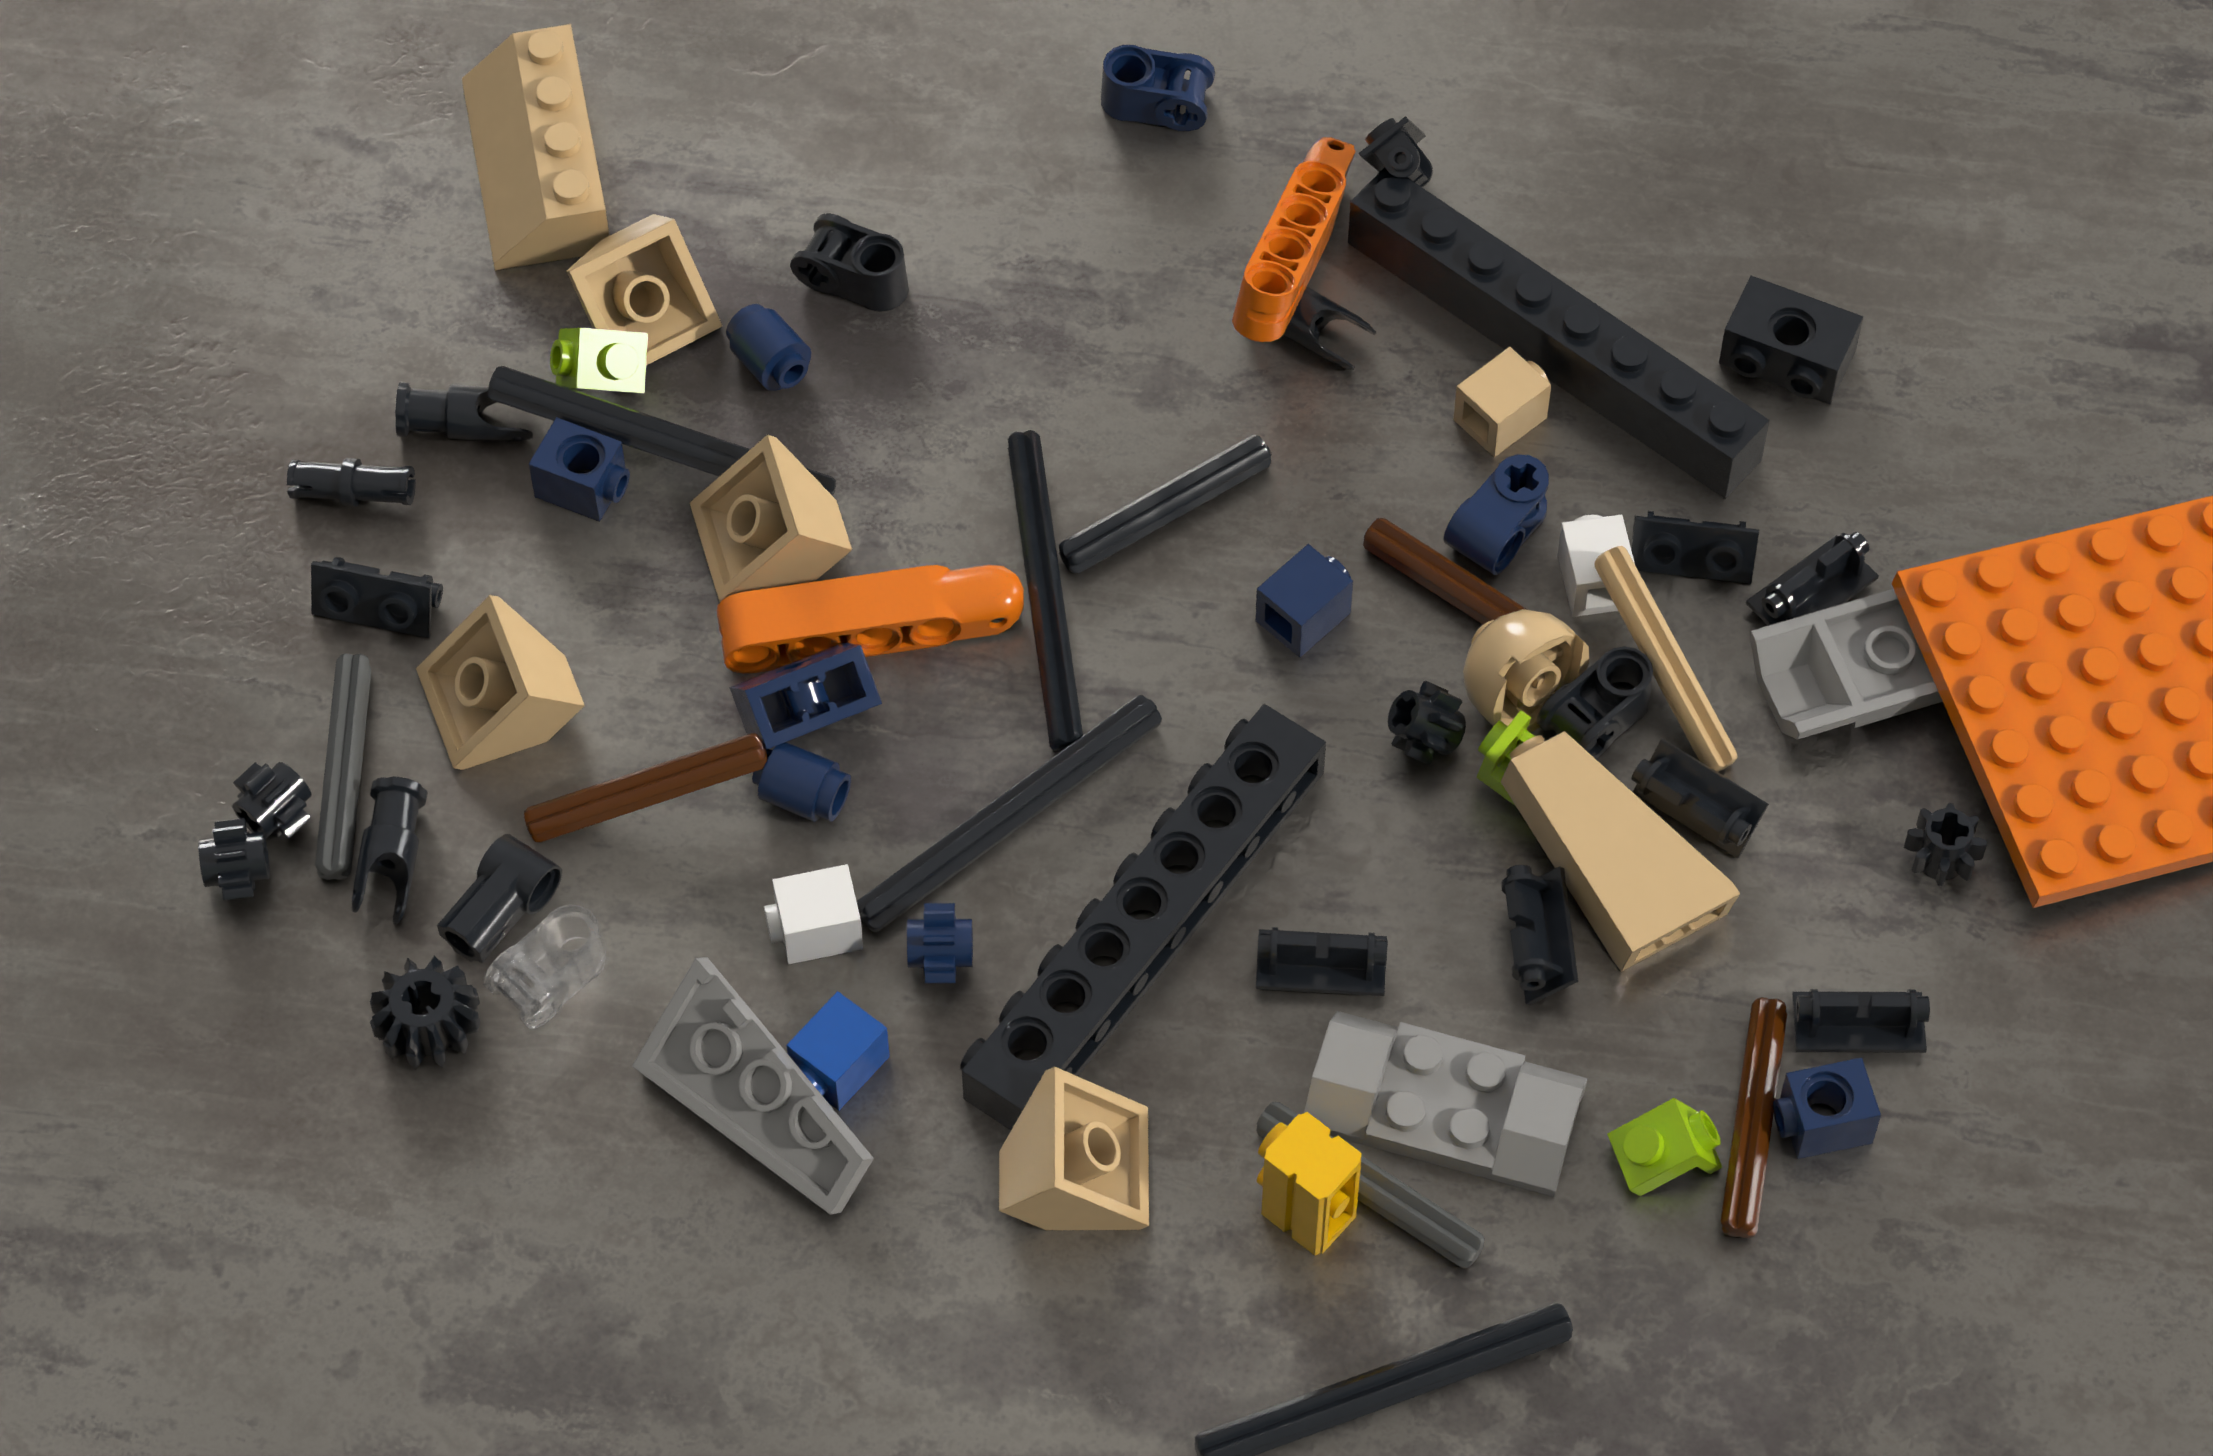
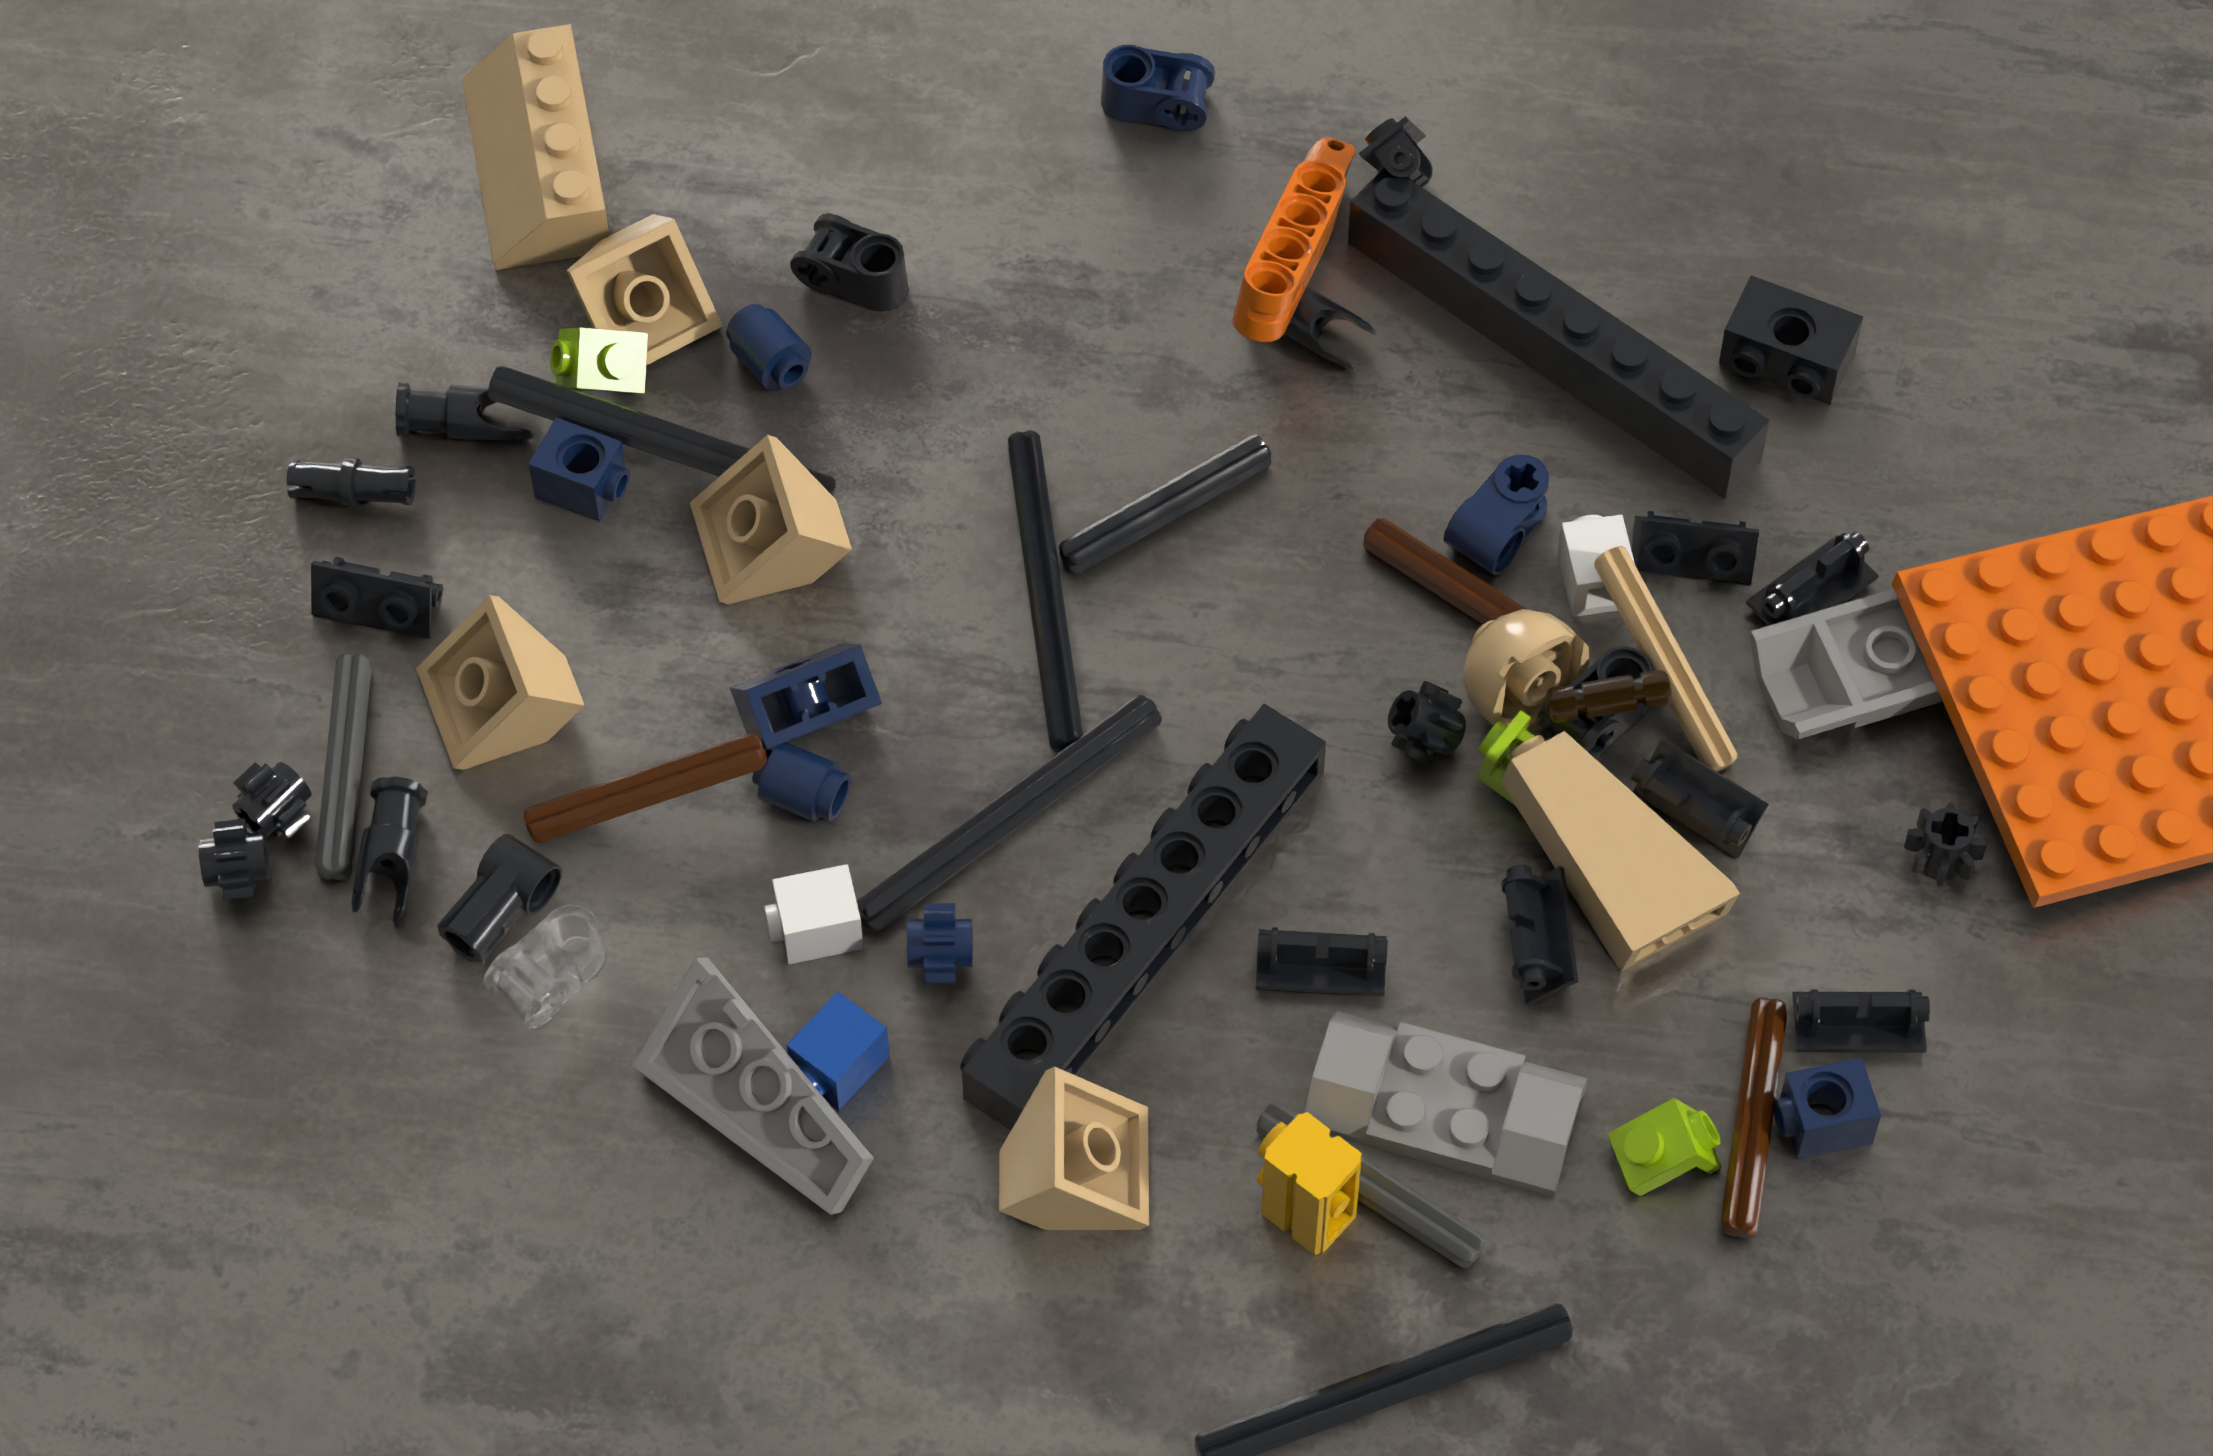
black gear [370,955,480,1070] -> none
orange piece [717,565,1024,674] -> none
dark blue brick [1255,544,1353,658] -> none
tan brick [1453,347,1551,458] -> none
none -> dark brown axle [1546,670,1672,723]

